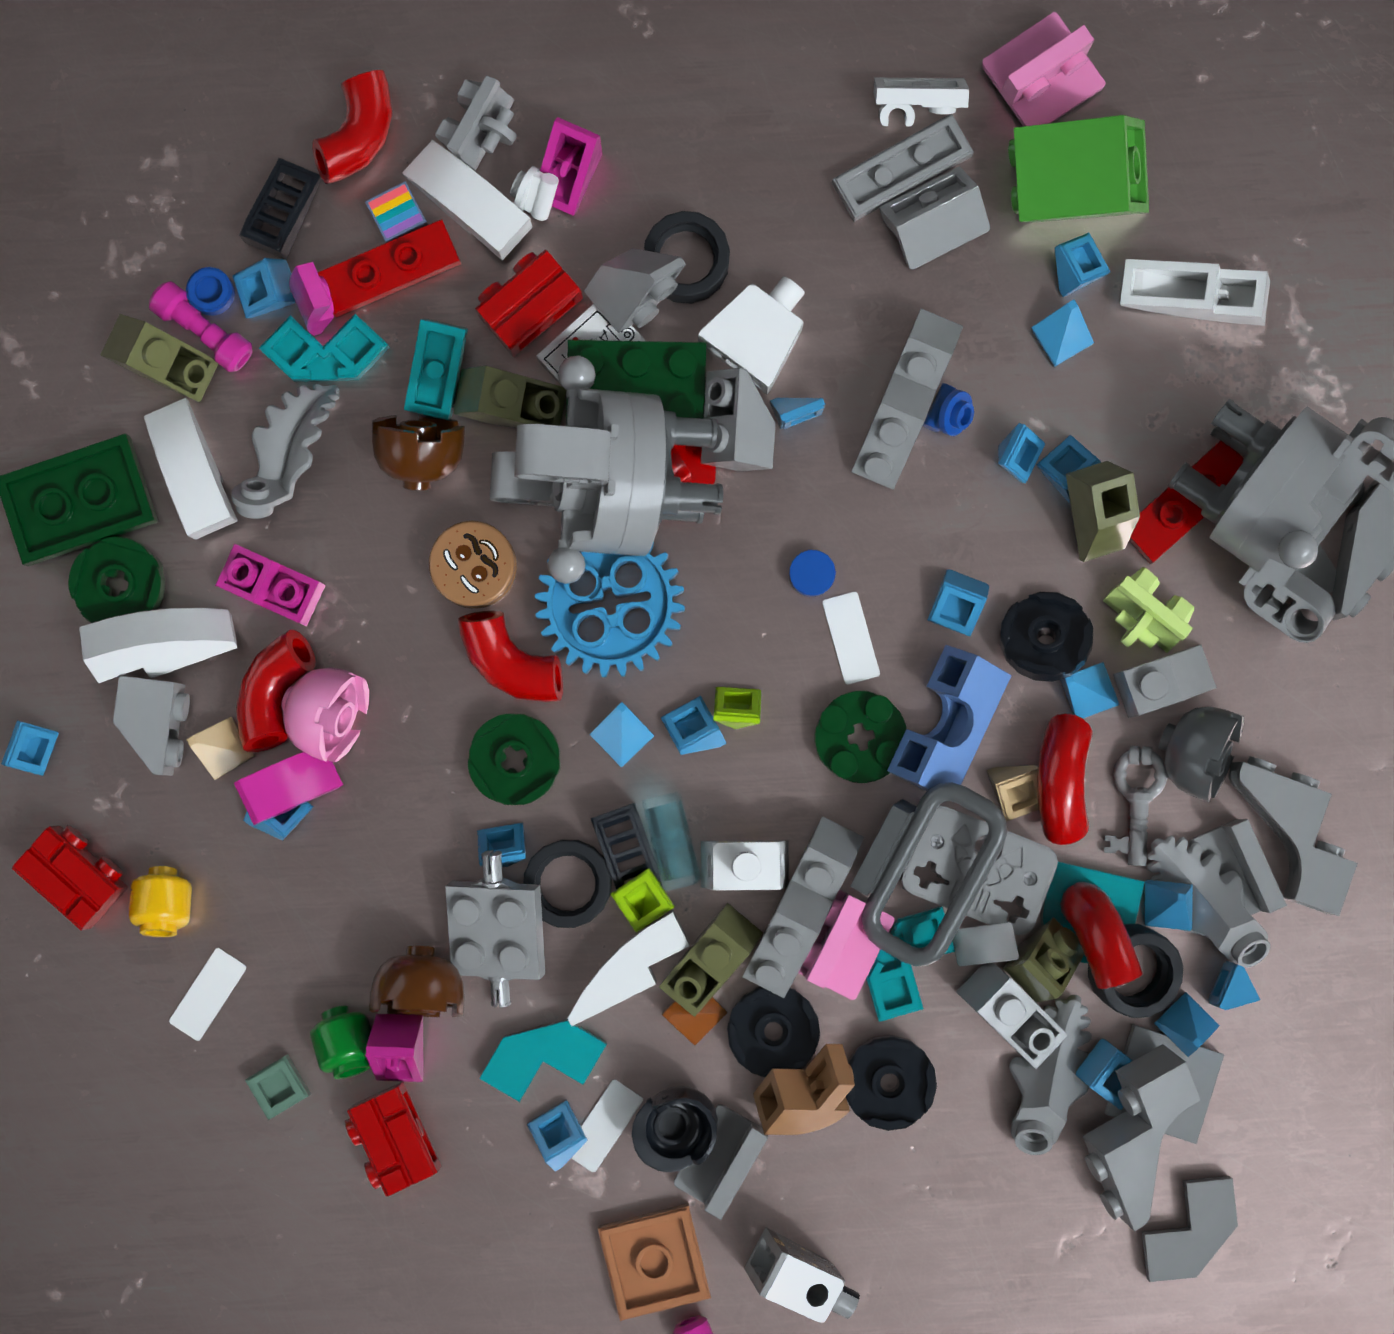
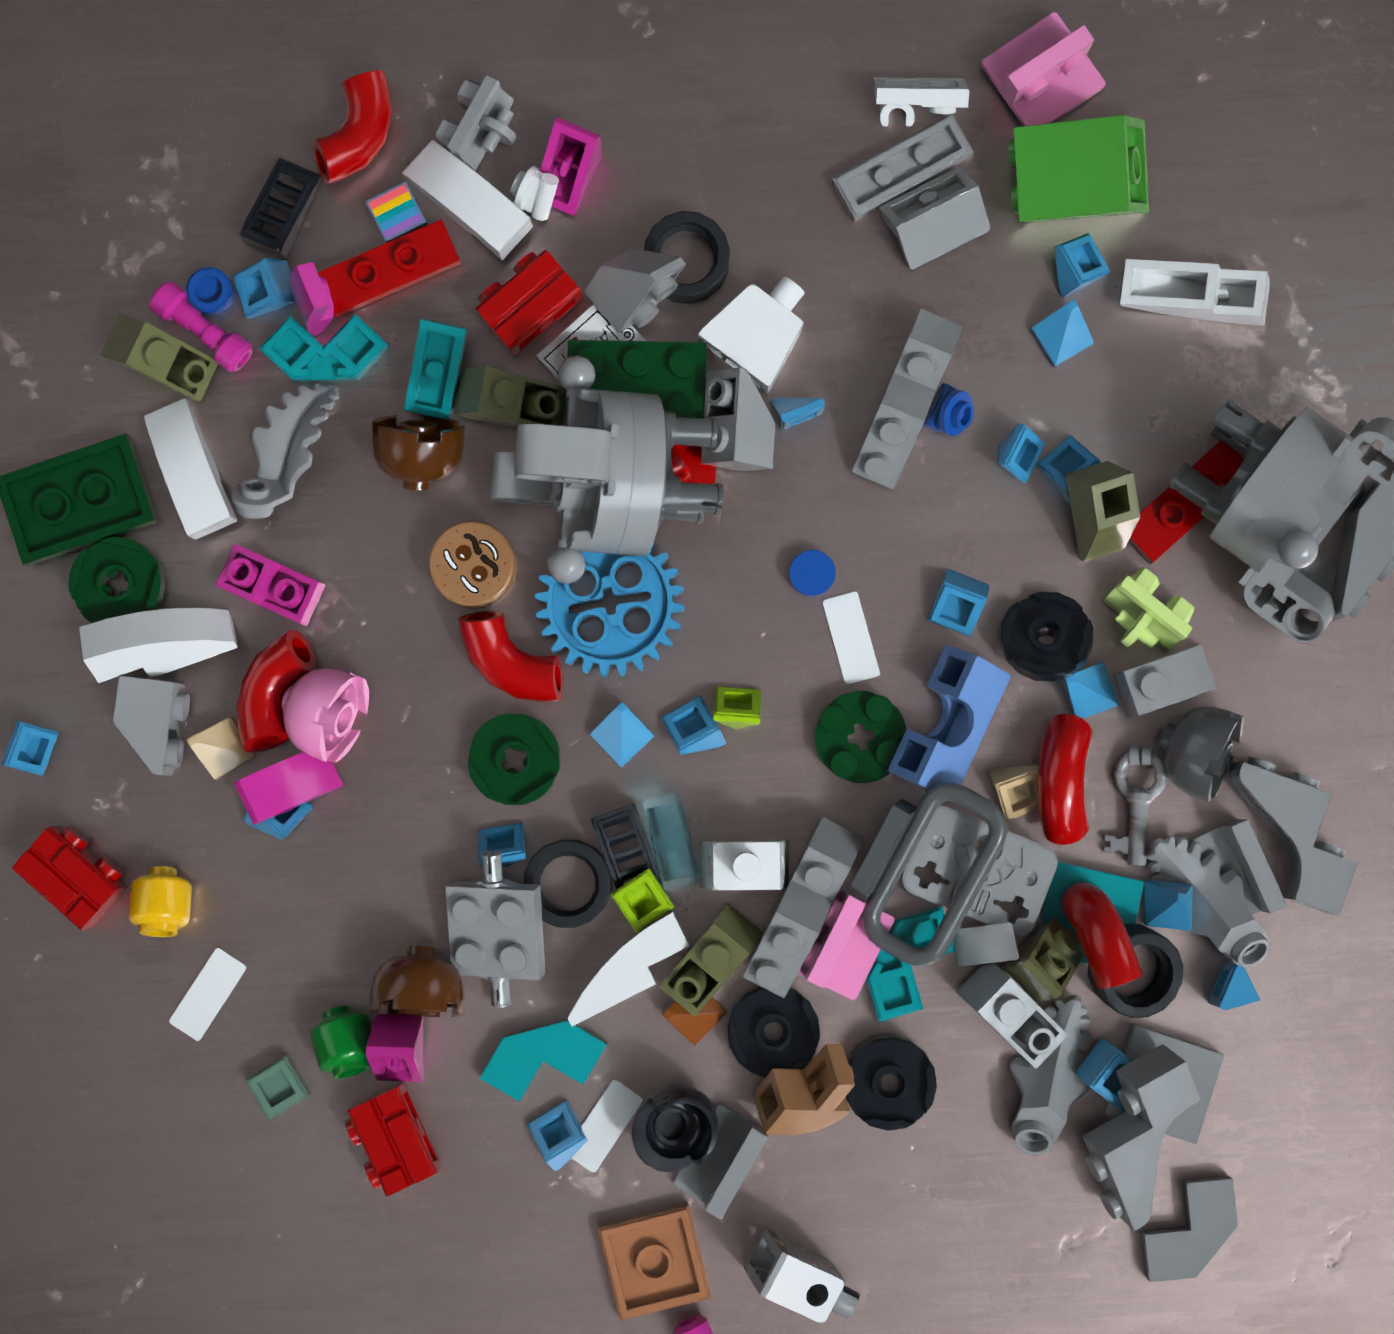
dark azure slope [1154,992,1220,1057] -> none

